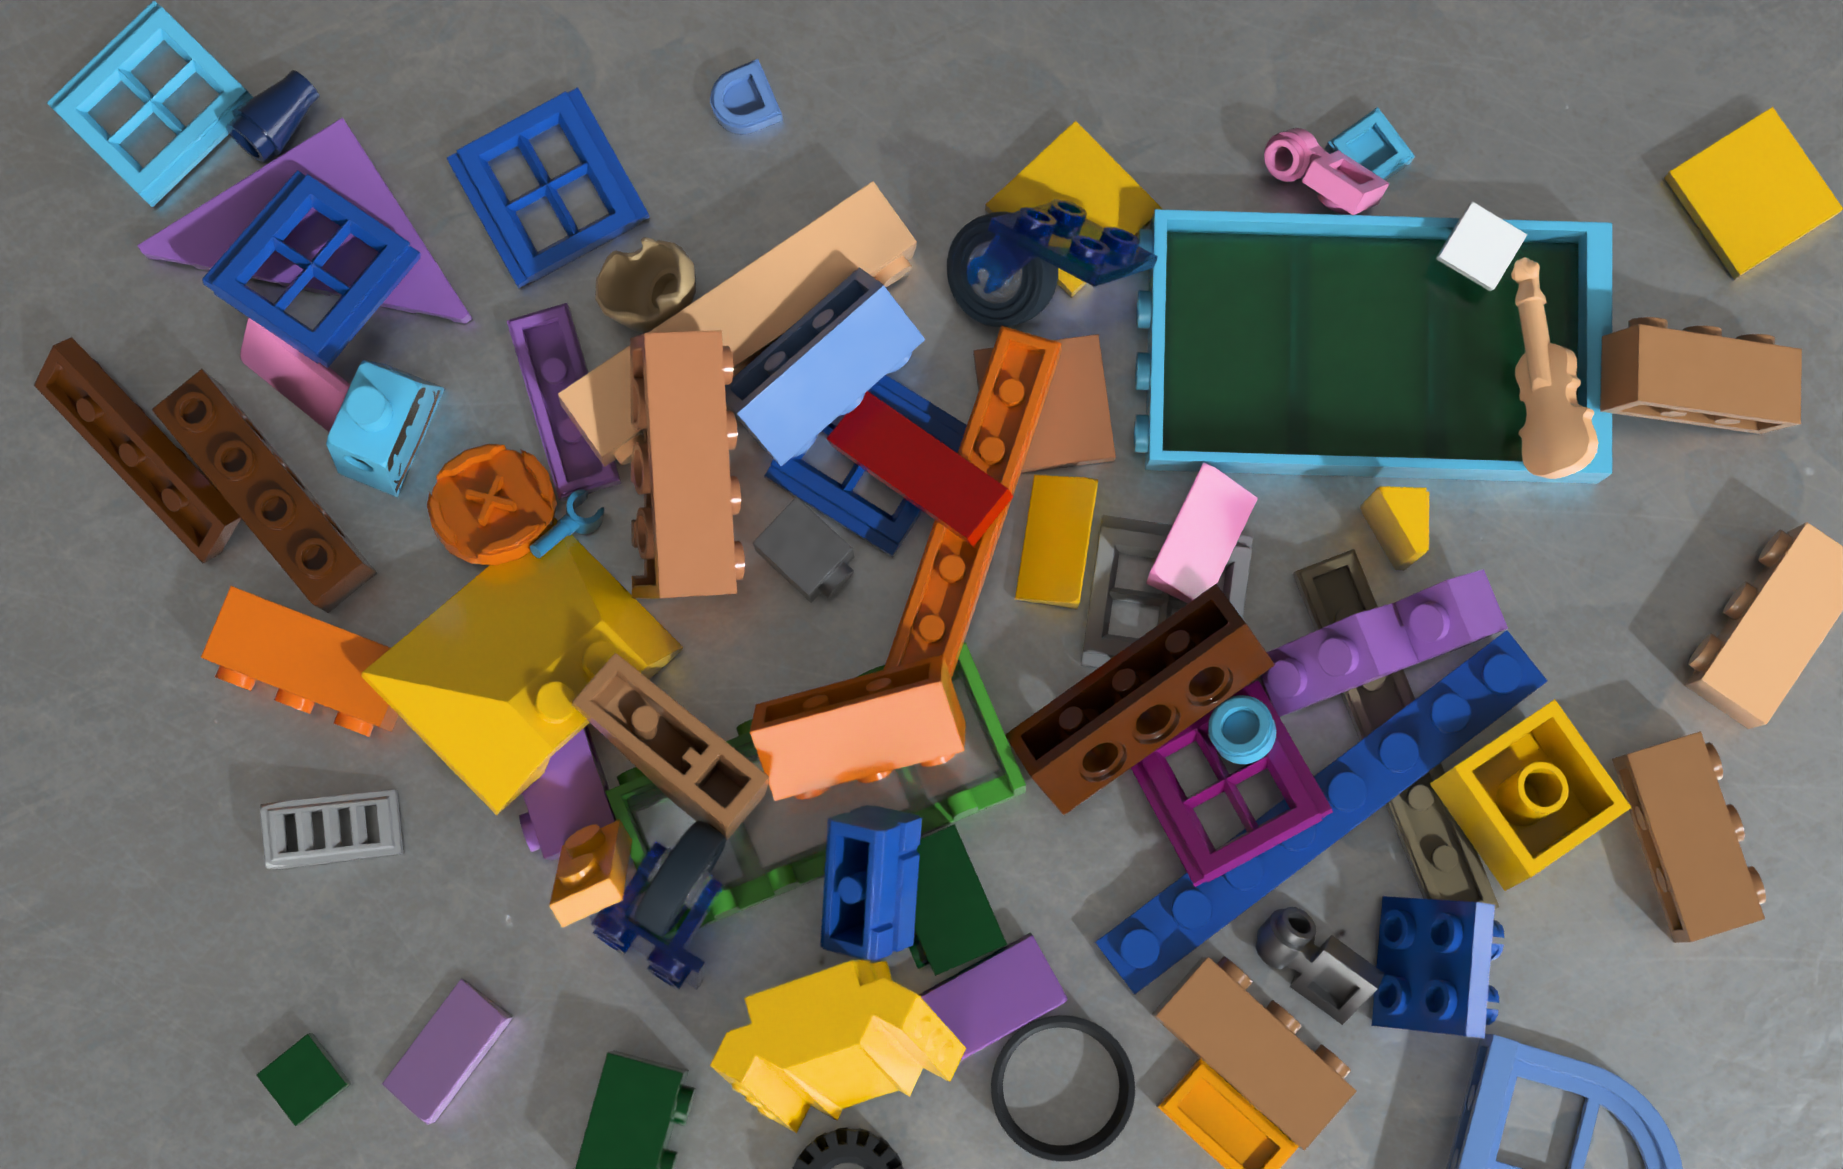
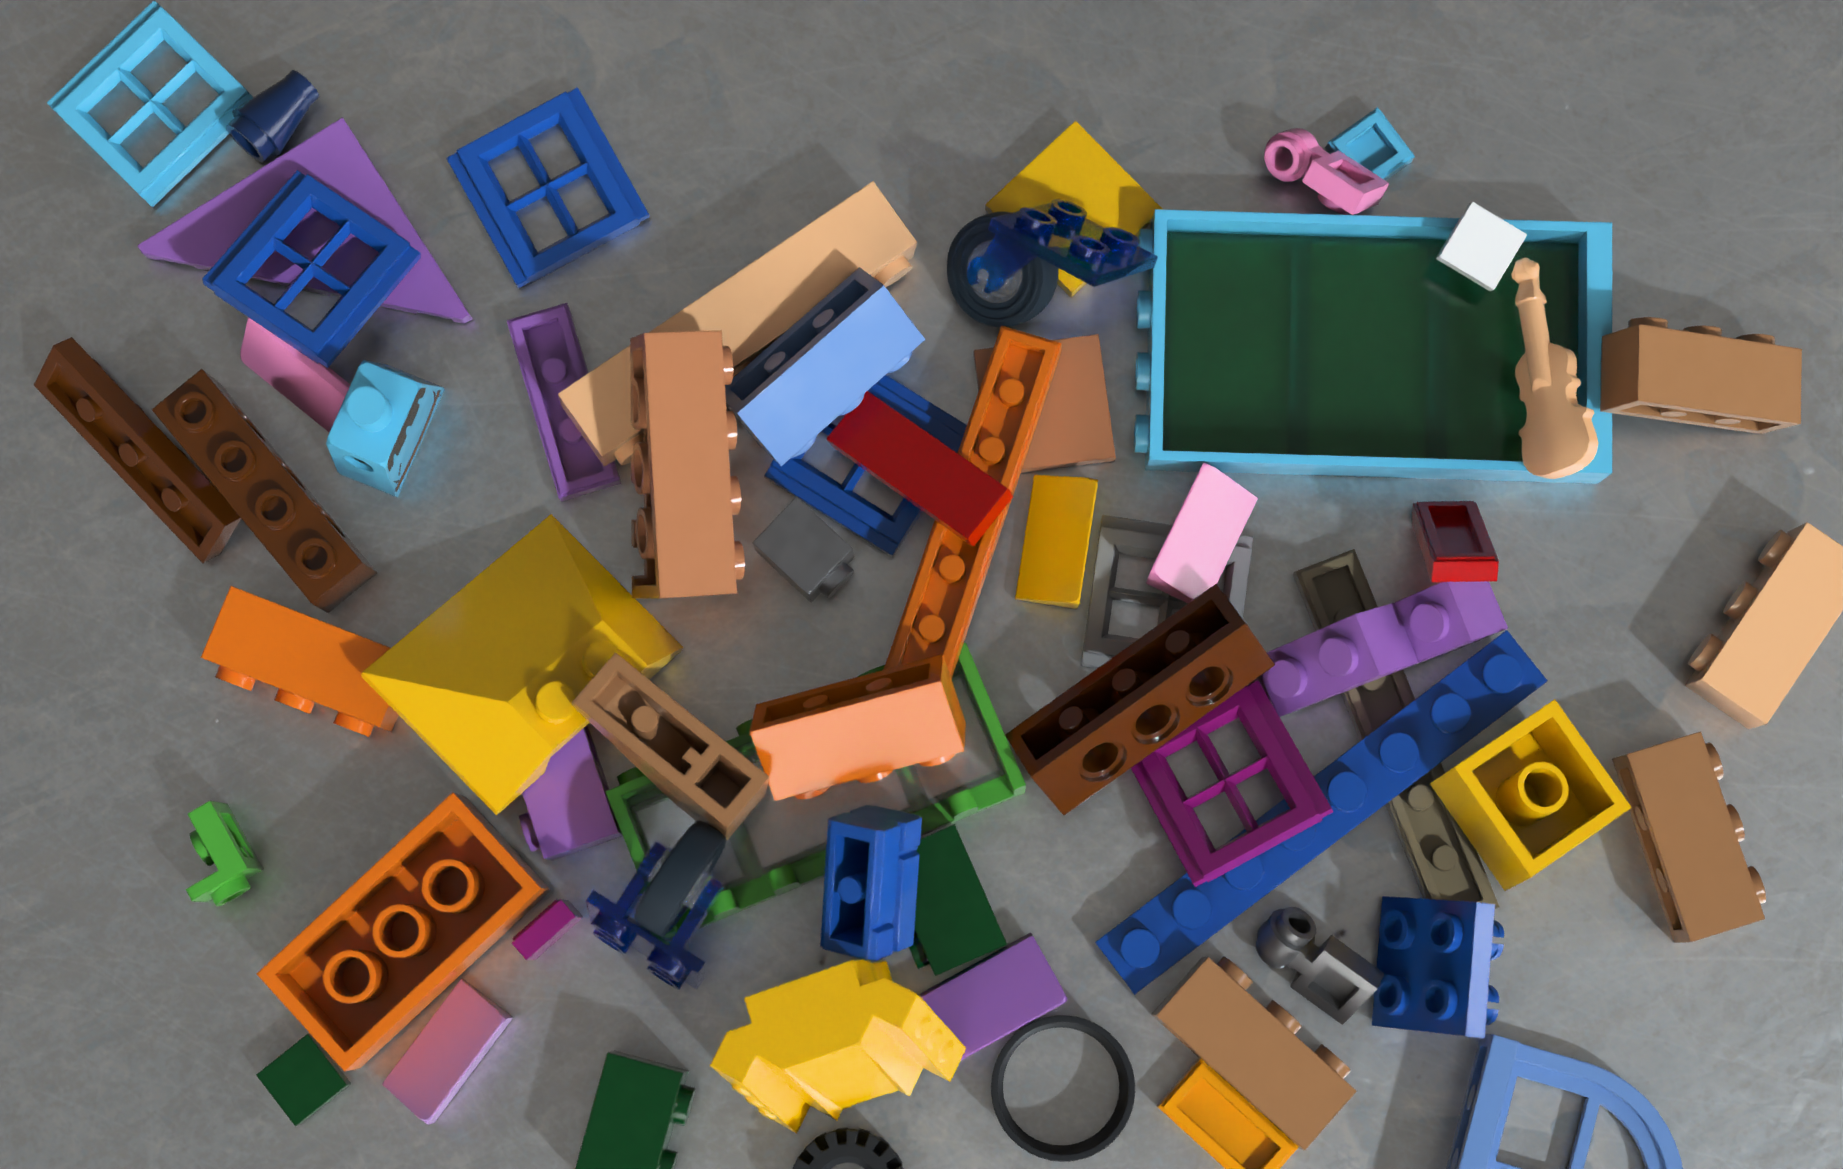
light grey slope [260,790,404,870] -> none
orange tile [427,444,557,566] -> none
dark azure hand [530,490,604,558] -> none
light orange plate [549,819,632,927] -> none
tan hair [595,237,696,333] -> none
medium blue tile [710,59,783,134] -> none
medium azure tile [1208,695,1276,764] -> none
yellow slope [1360,486,1429,571] -> none
yellow tile [1664,107,1843,280] -> none
none -> bright green bracket [186,801,264,906]
none -> orange brick [256,792,551,1072]
none -> magenta tile [512,899,583,960]
none -> tile [1411,501,1499,582]

